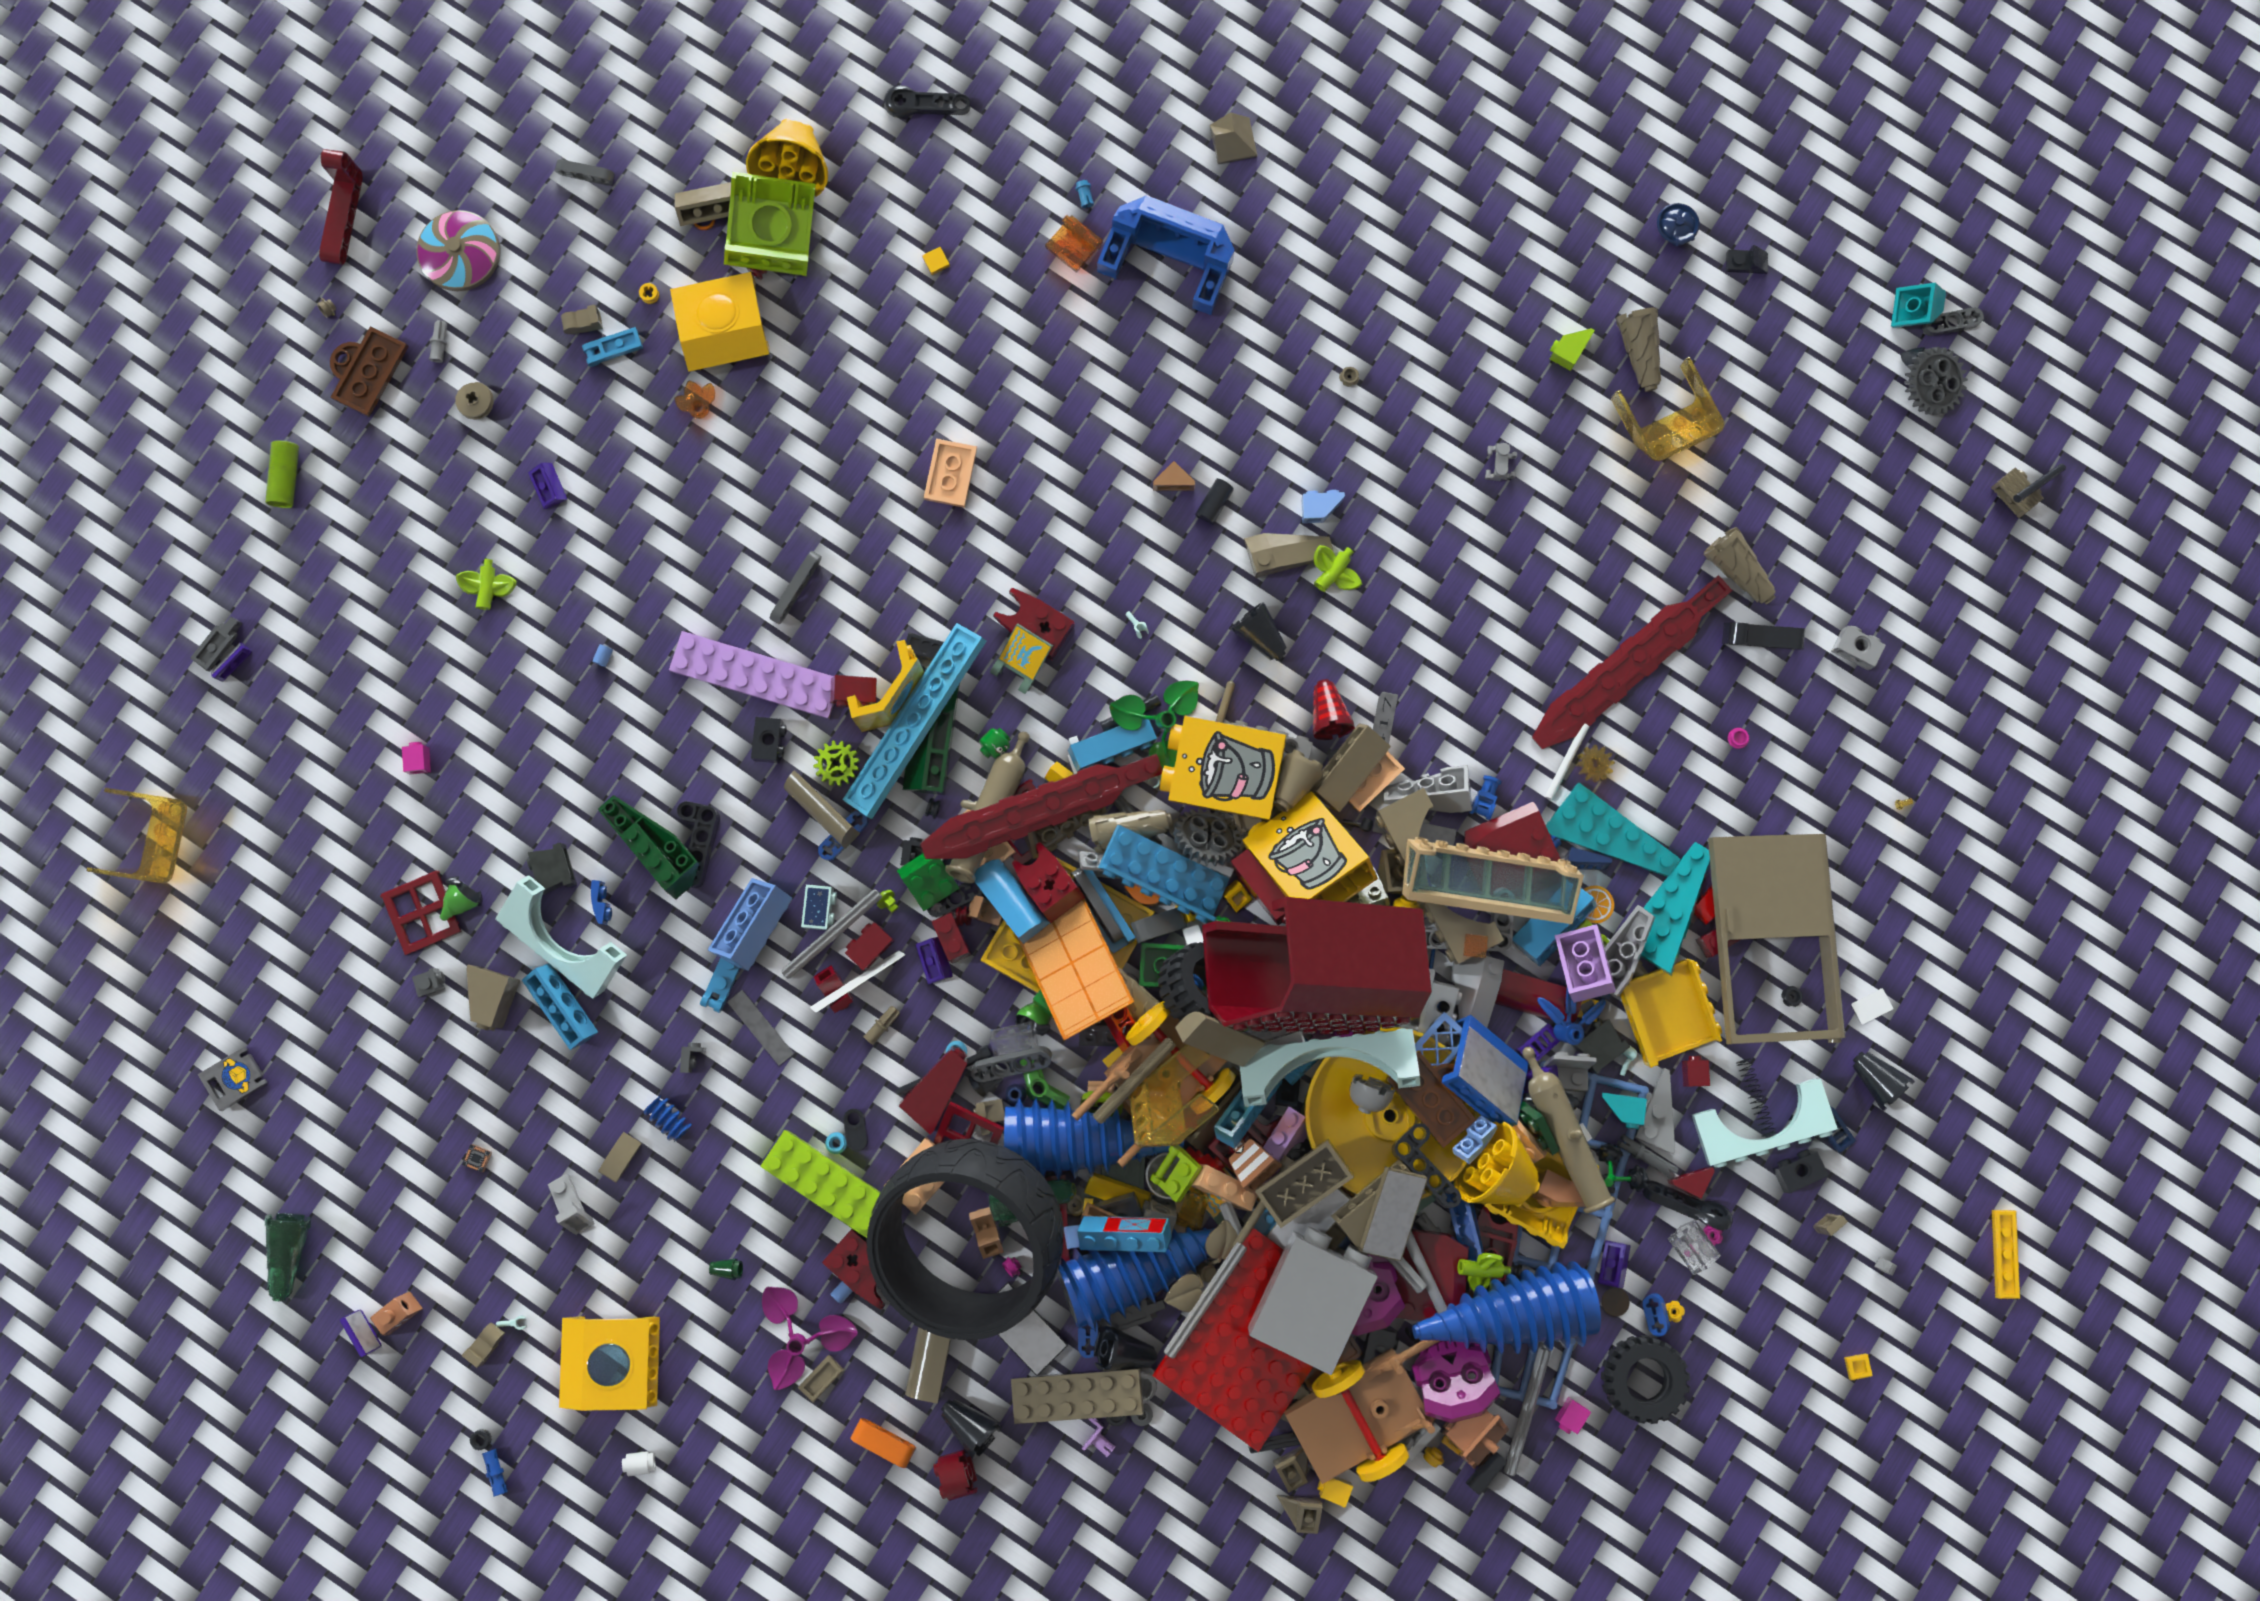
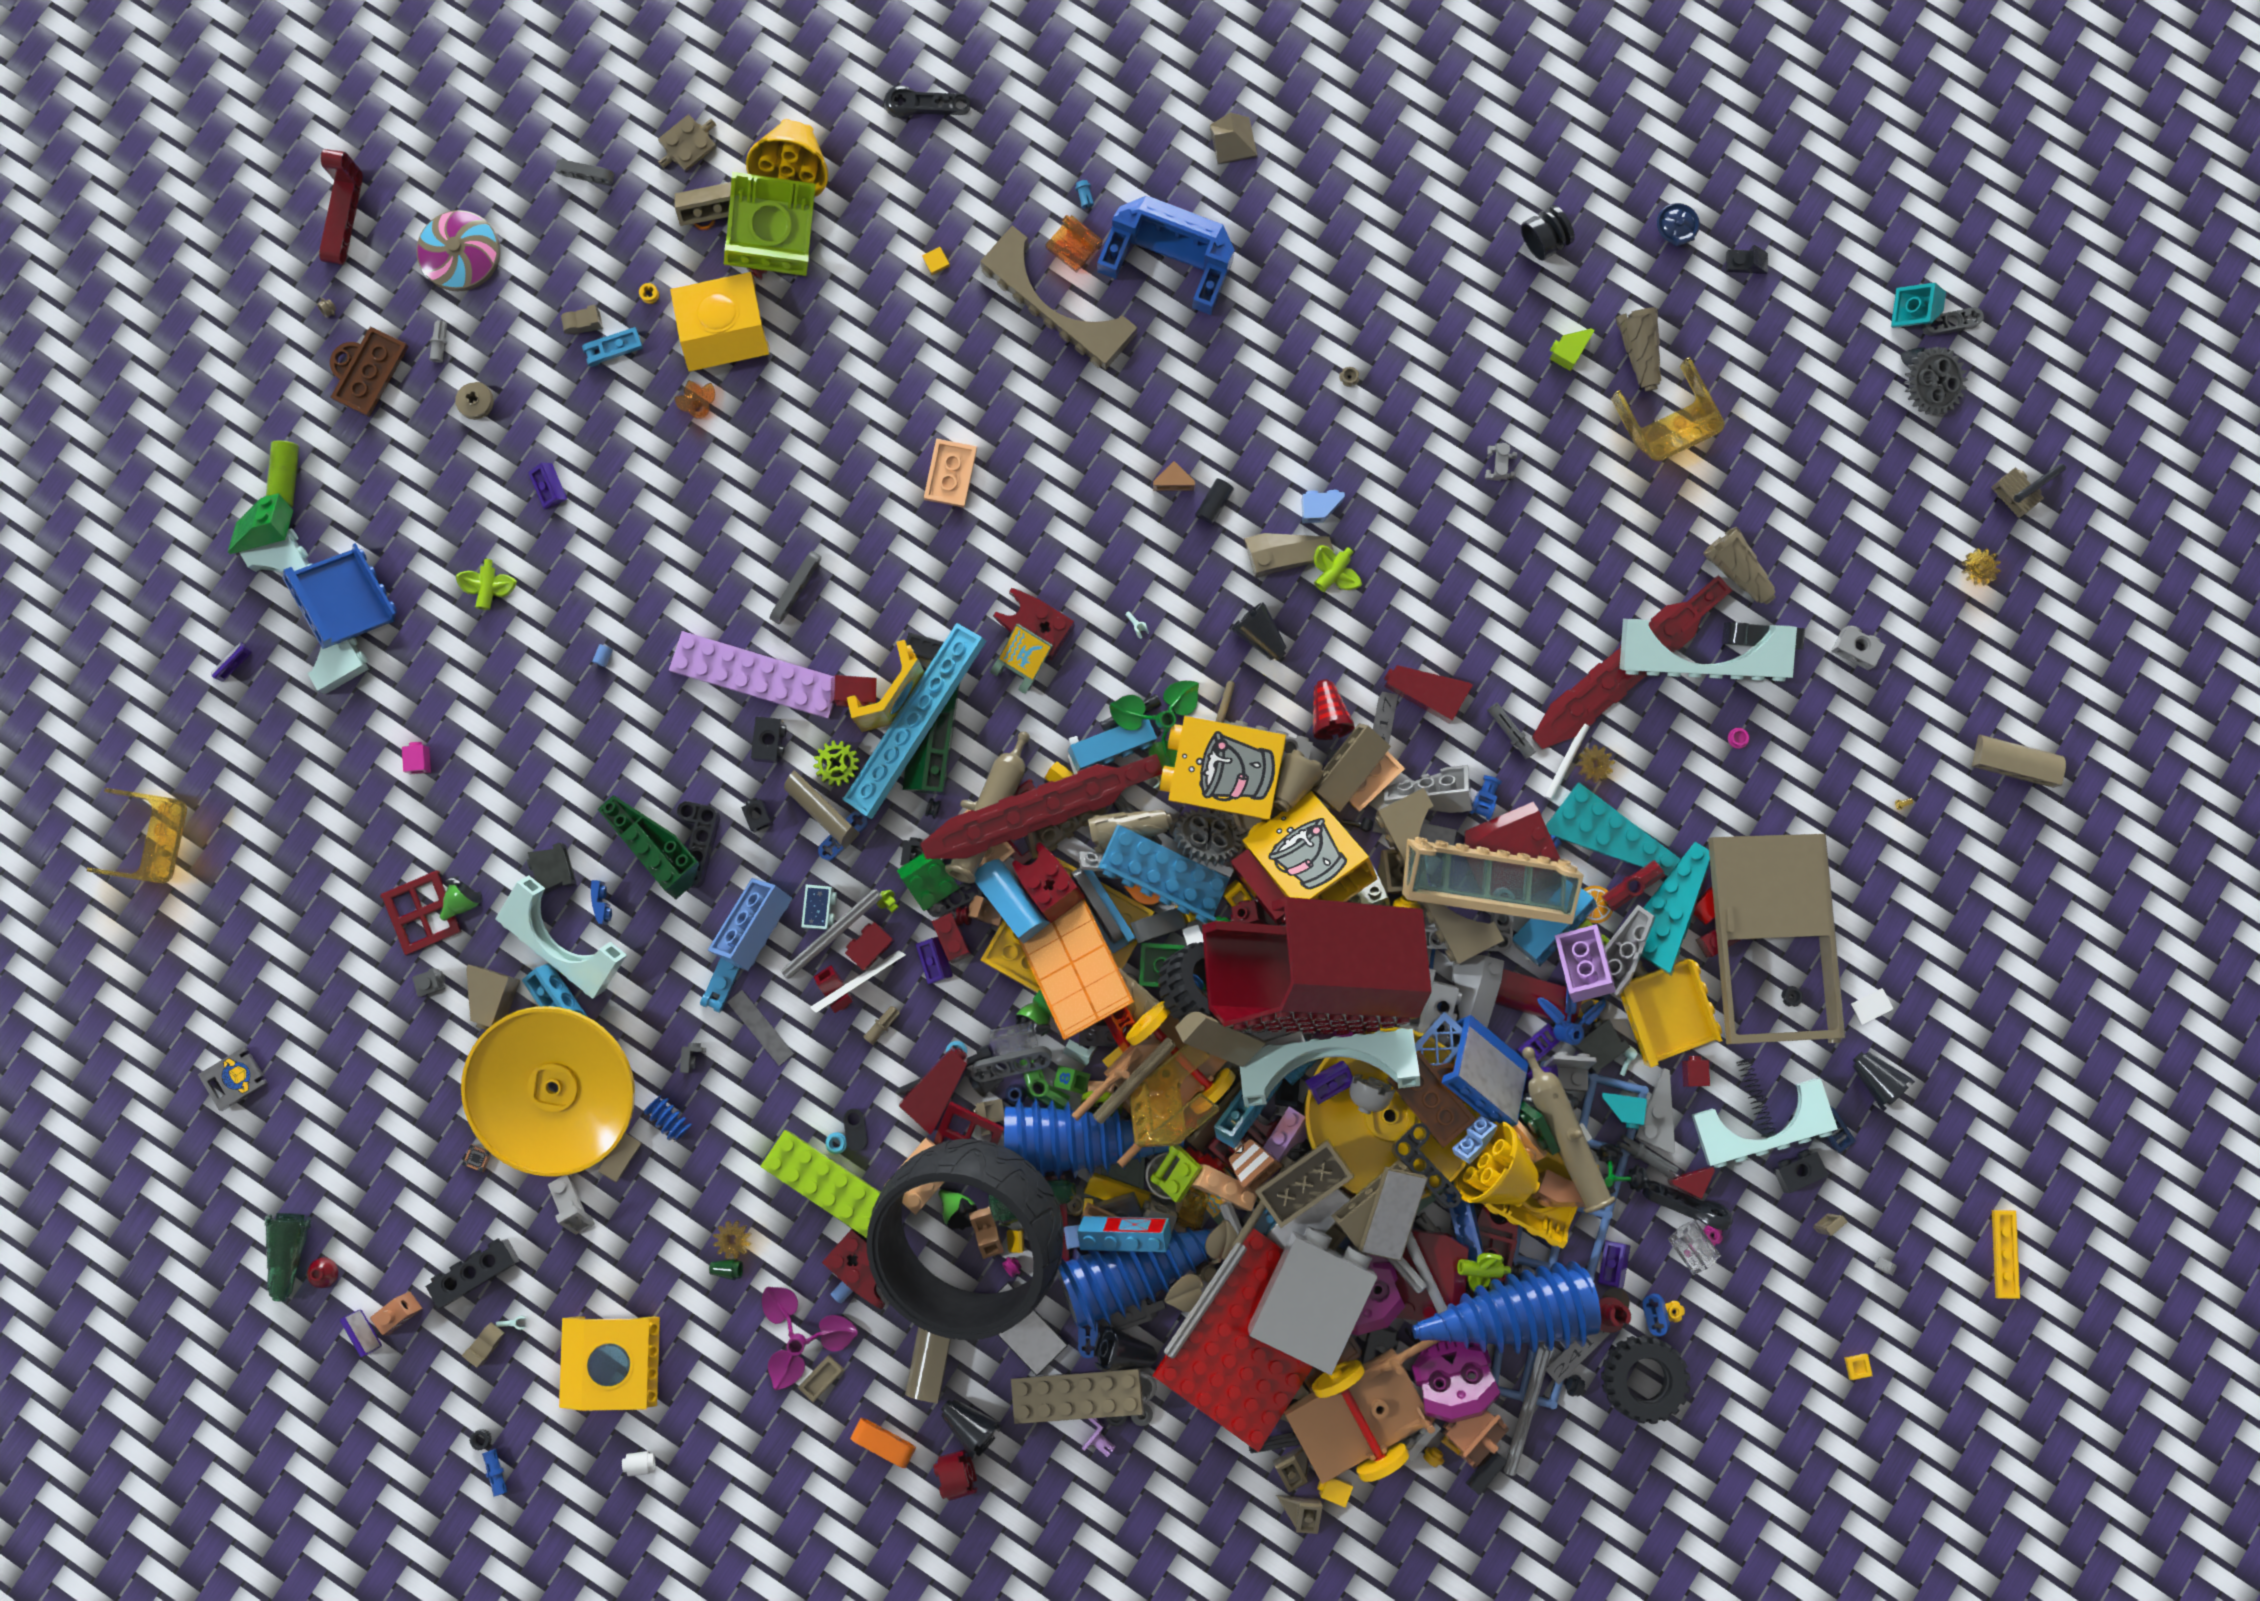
dark grey hinge [190,616,242,672] -> none
green head [979,728,1011,759] -> none
clear orange tile [1463,934,1488,958] -> none
dark pink brick [1555,1397,1591,1435] -> none
dark blue slope [1565,847,1612,870] -> none
none -> green slope [228,493,293,555]
none -> light aqua arch [239,528,369,694]
none -> blue panel [283,543,397,649]
none -> dark red brick [307,1257,338,1288]
none -> black brick [425,1238,520,1309]
none -> yellow dish [461,1006,635,1176]
none -> dark tan plate [658,114,716,173]
none -> clear yellow gear [713,1220,752,1259]
none -> black brick [741,798,774,833]
none -> hat [938,1190,978,1230]
none -> dark tan arch [980,225,1137,370]
none -> yellow slope [1007,1229,1025,1253]
none -> bright green brick [1053,1065,1091,1094]
none -> light aqua tile [1063,1039,1097,1066]
none -> dark red brick [1231,900,1267,925]
none -> dark purple slope [1305,1061,1353,1105]
none -> dark red slope [1384,665,1473,724]
none -> dark grey pin [1487,702,1537,759]
none -> black wheel [1521,205,1575,261]
none -> flat silver sticker [1546,1331,1610,1385]
none -> black plate [1565,1374,1585,1397]
none -> dark red piece [1599,1297,1631,1333]
none -> dark red piece [1601,860,1665,912]
none -> light aqua arch [1620,619,1797,681]
none -> clear yellow gear [1961,548,2001,586]
none -> dark tan brick [1971,735,2066,788]

